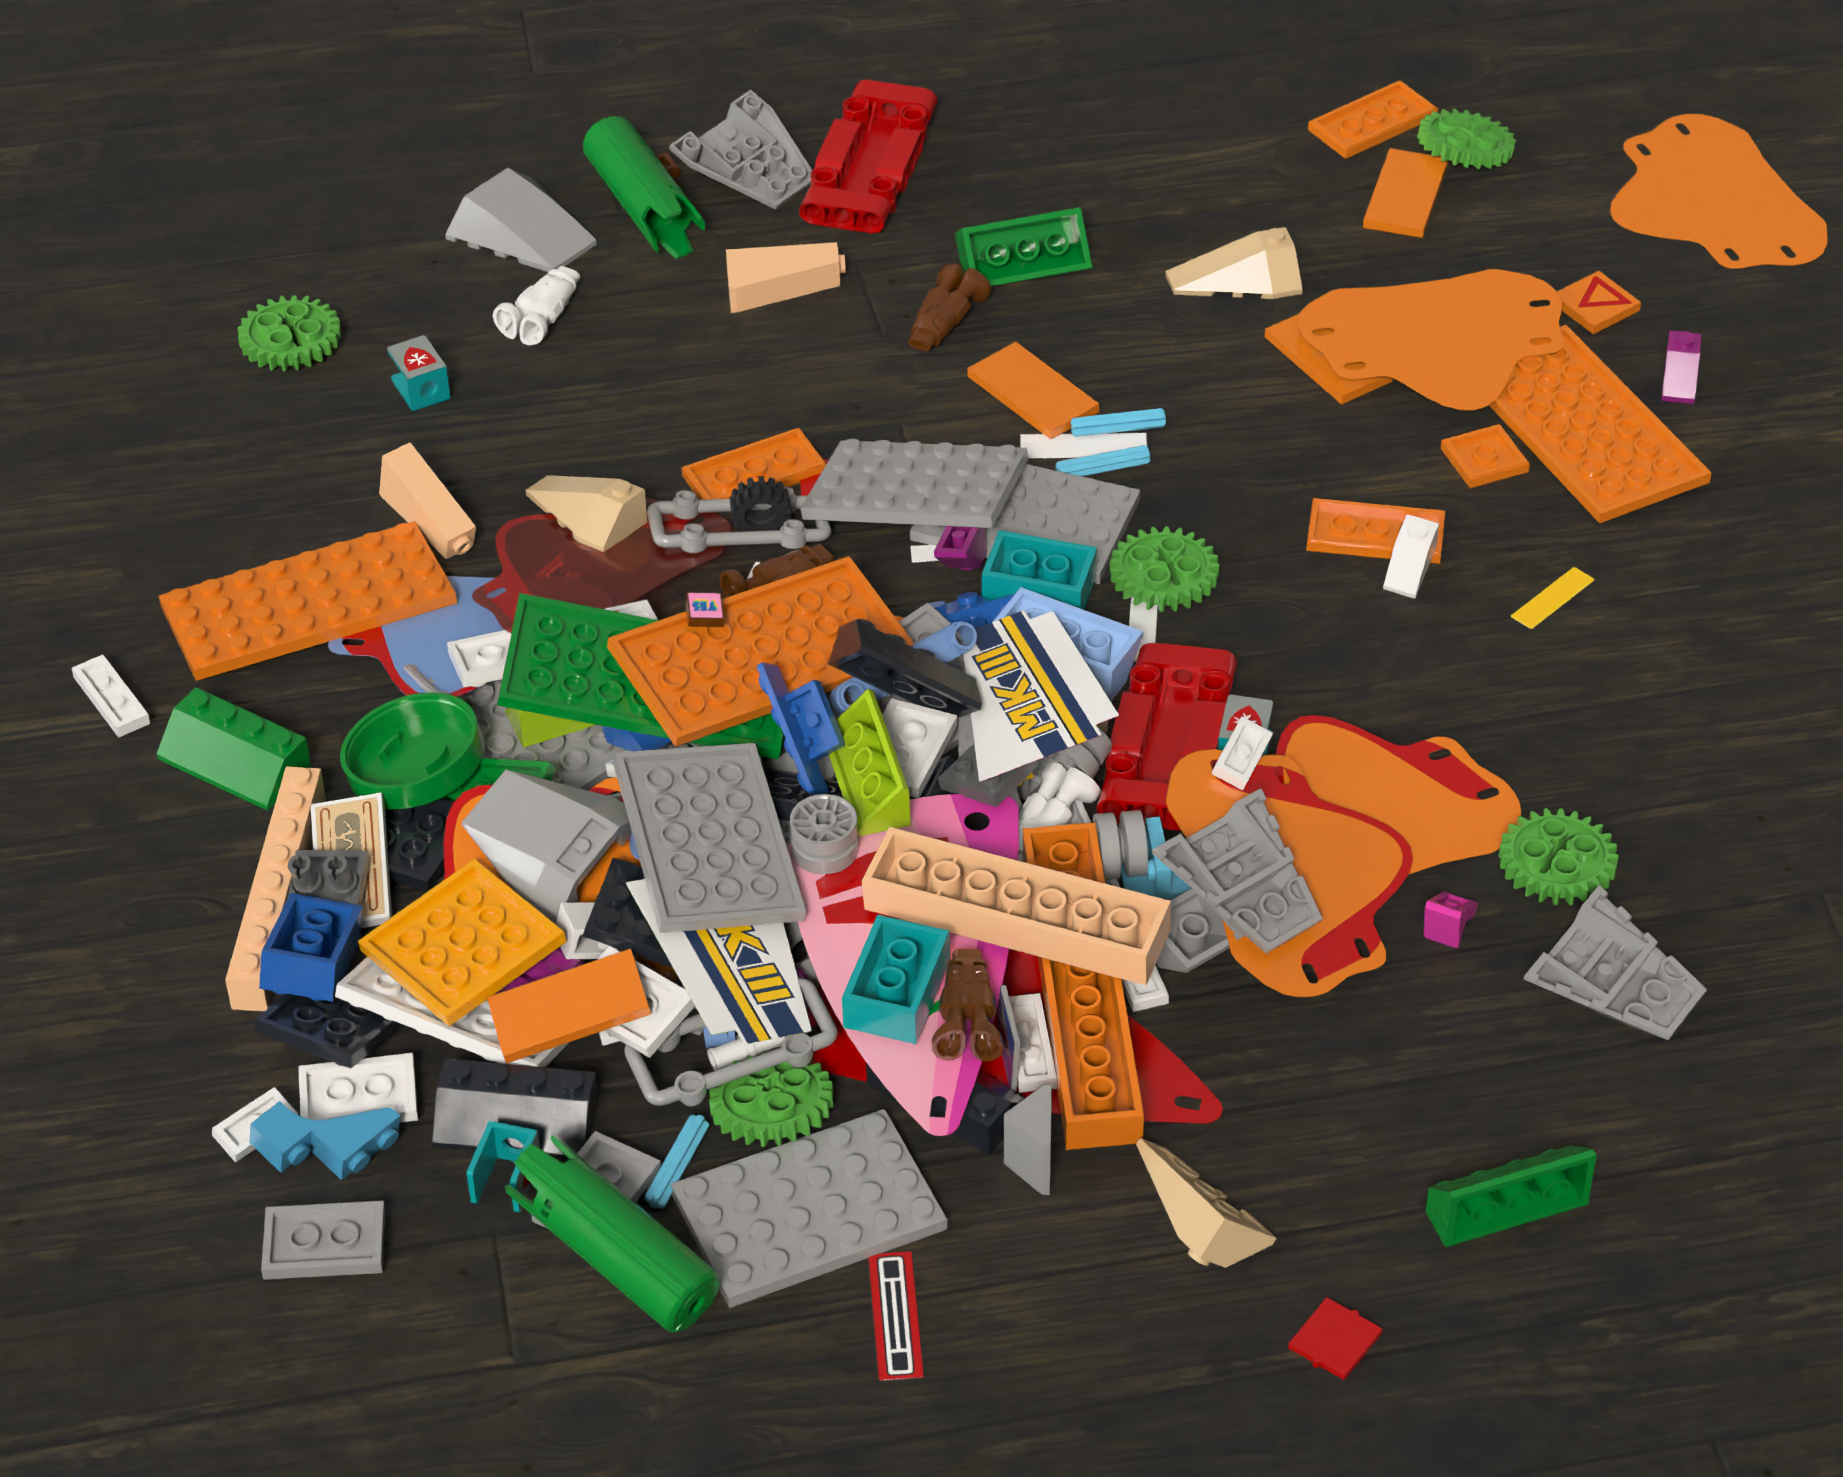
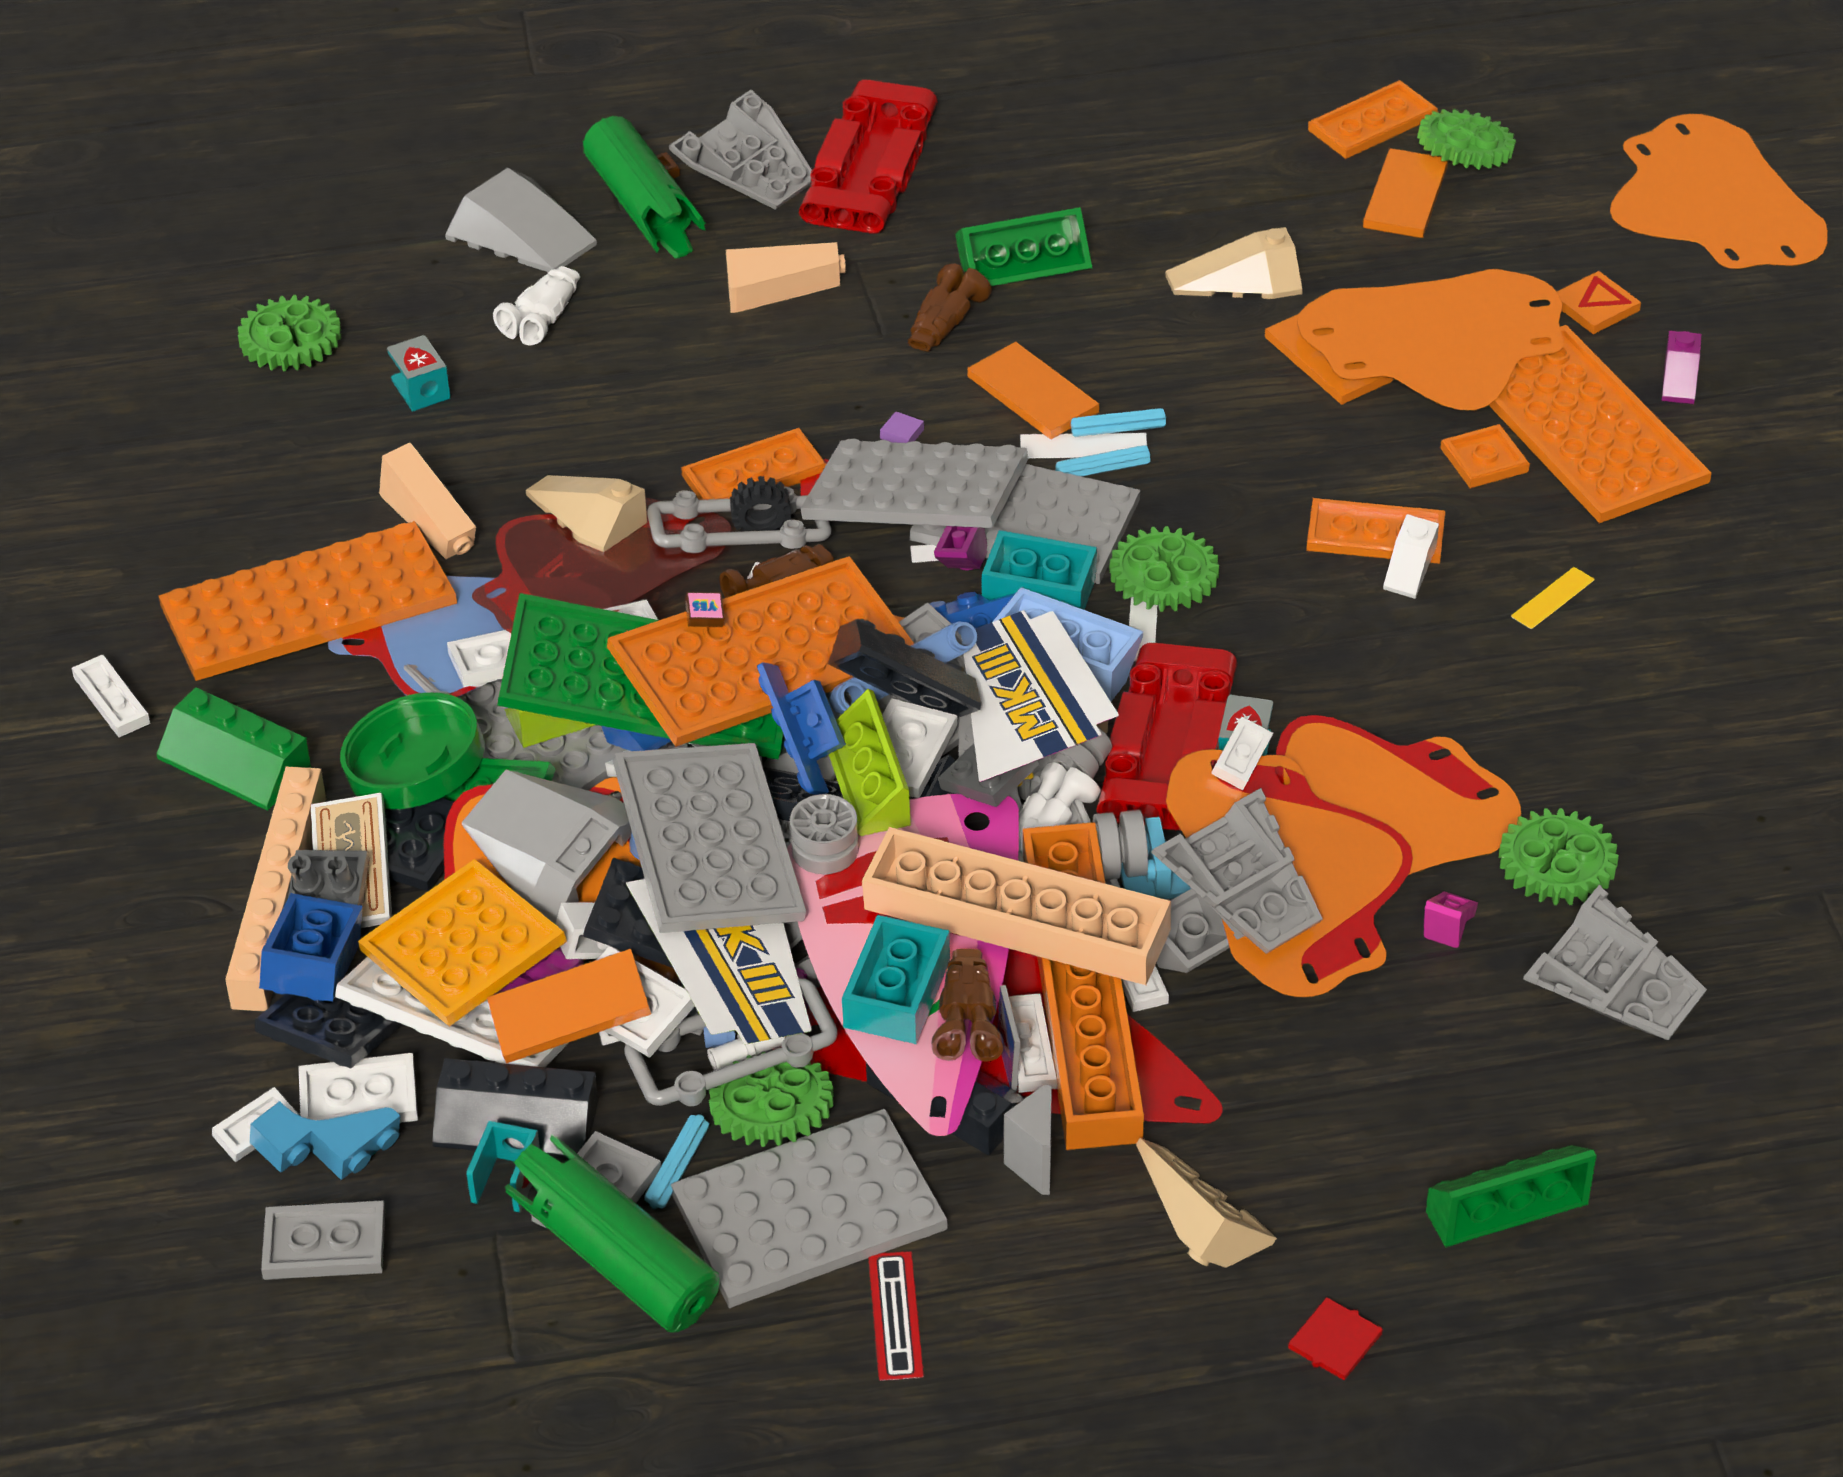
none -> medium lavender tile [880,411,924,443]

